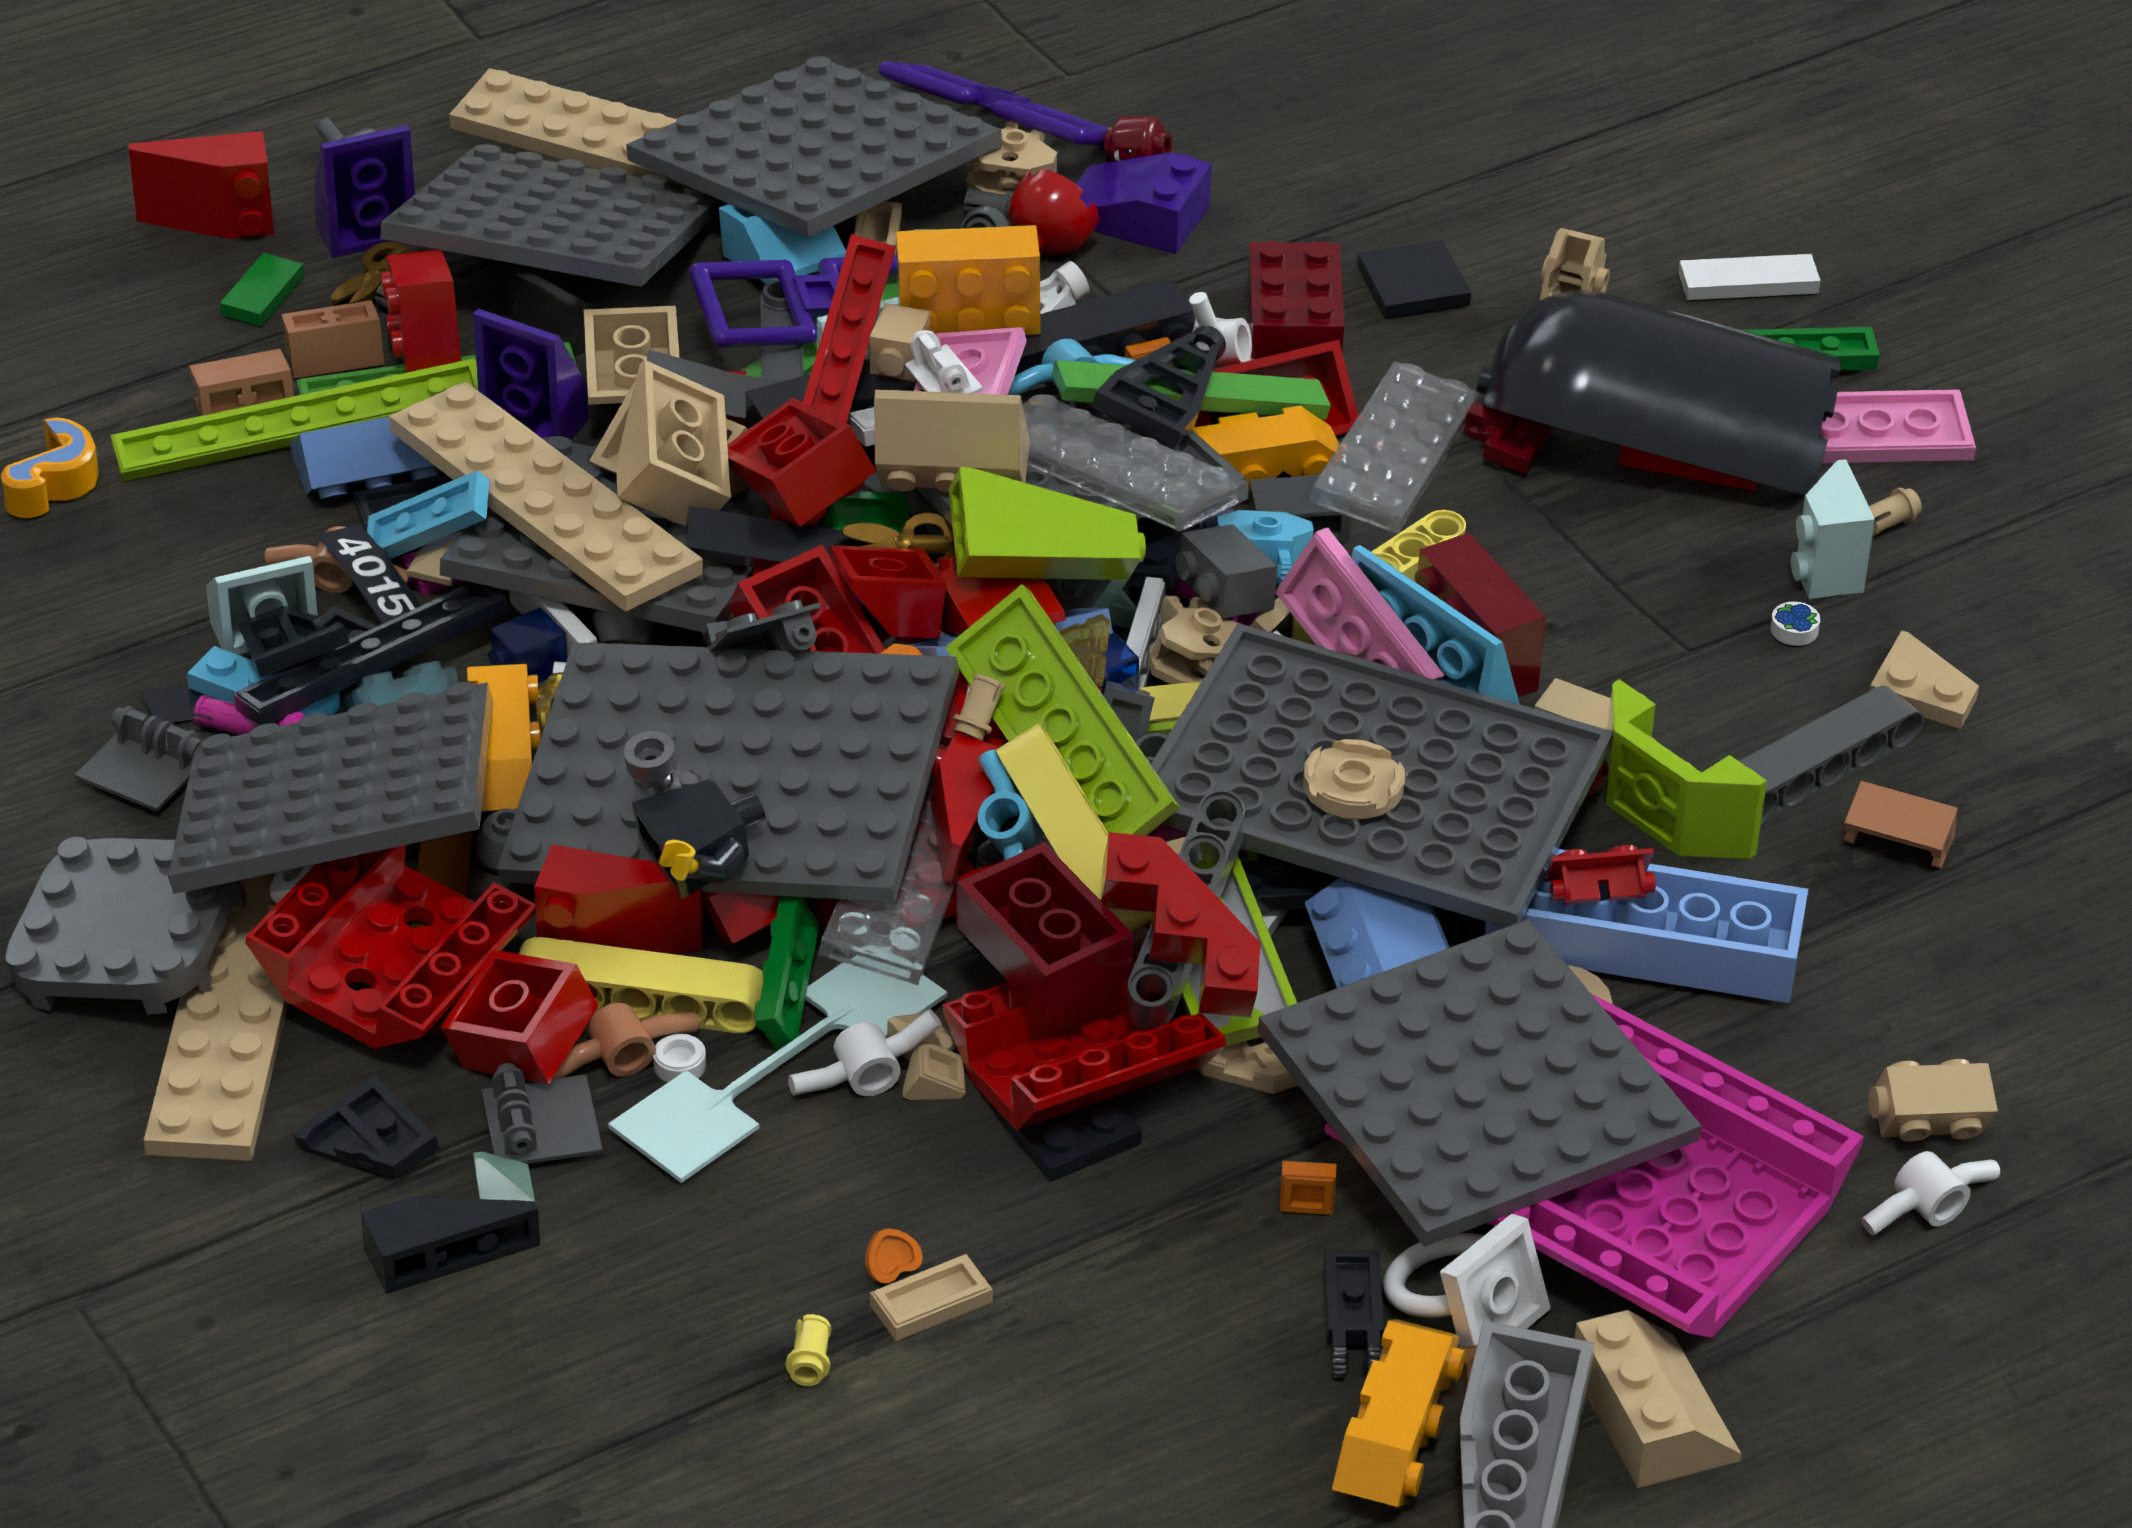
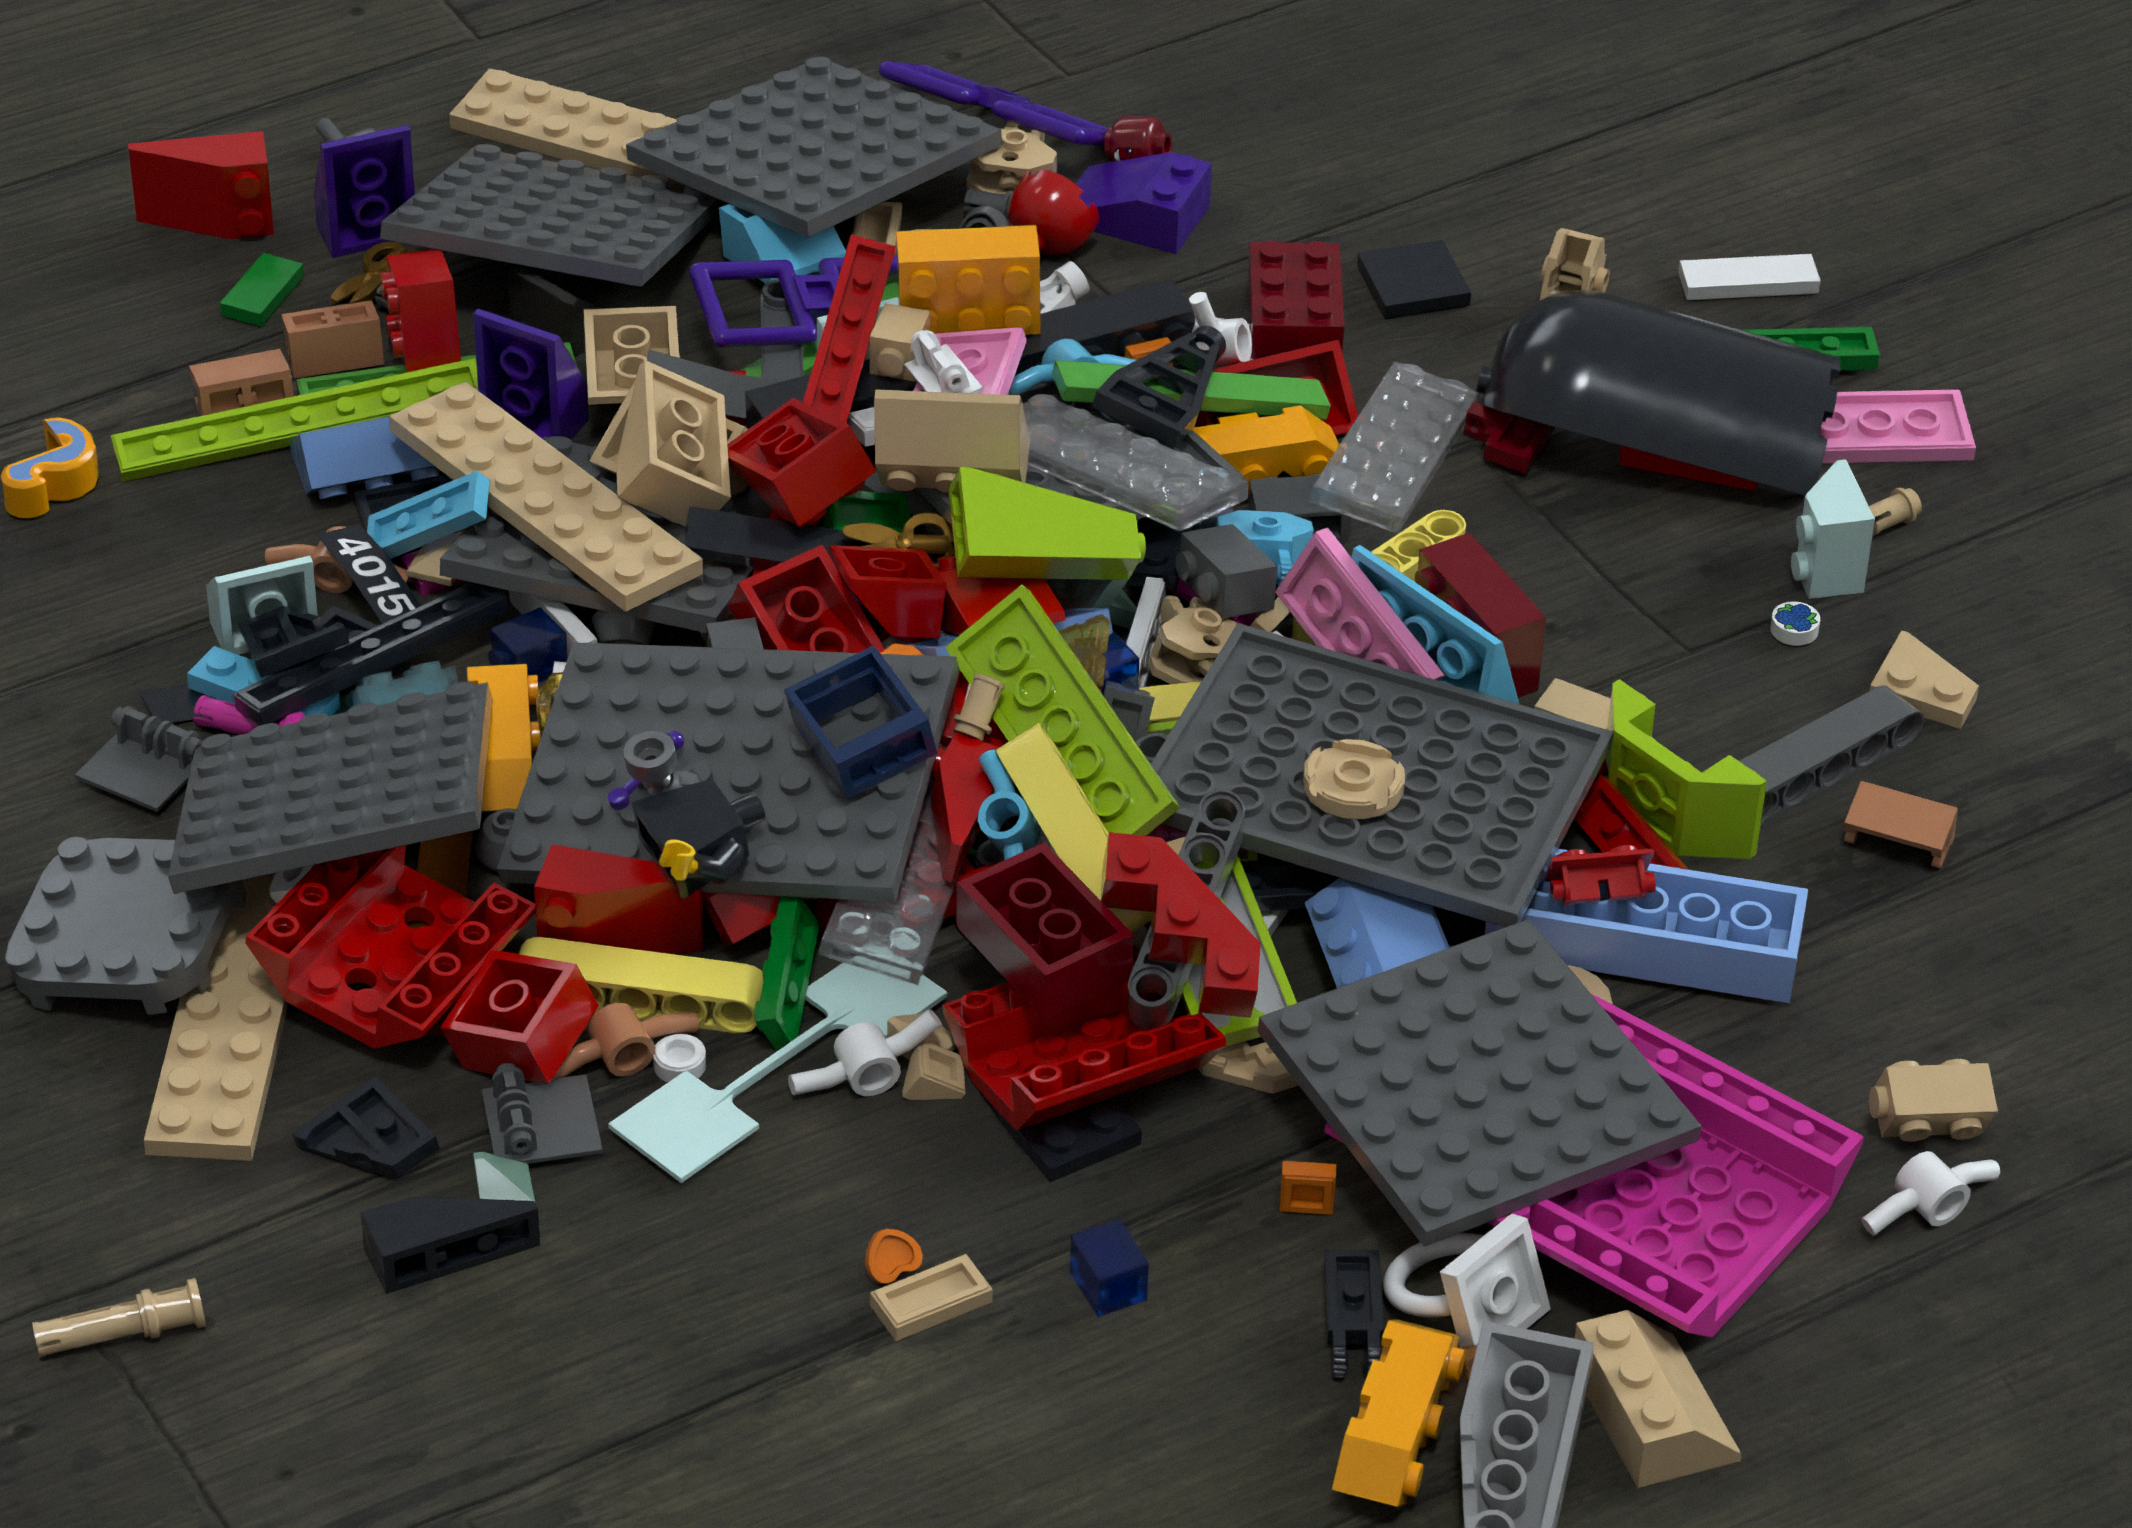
dark grey hinge [708,600,821,654] -> none
light yellow pin [786,1314,832,1386] -> none
none -> tan pin [32,1278,206,1358]
none -> dark purple hinge [608,731,684,810]
none -> dark blue window [784,645,938,799]
none -> clear blue brick [1070,1219,1149,1317]
none -> red plate [1574,775,1689,870]

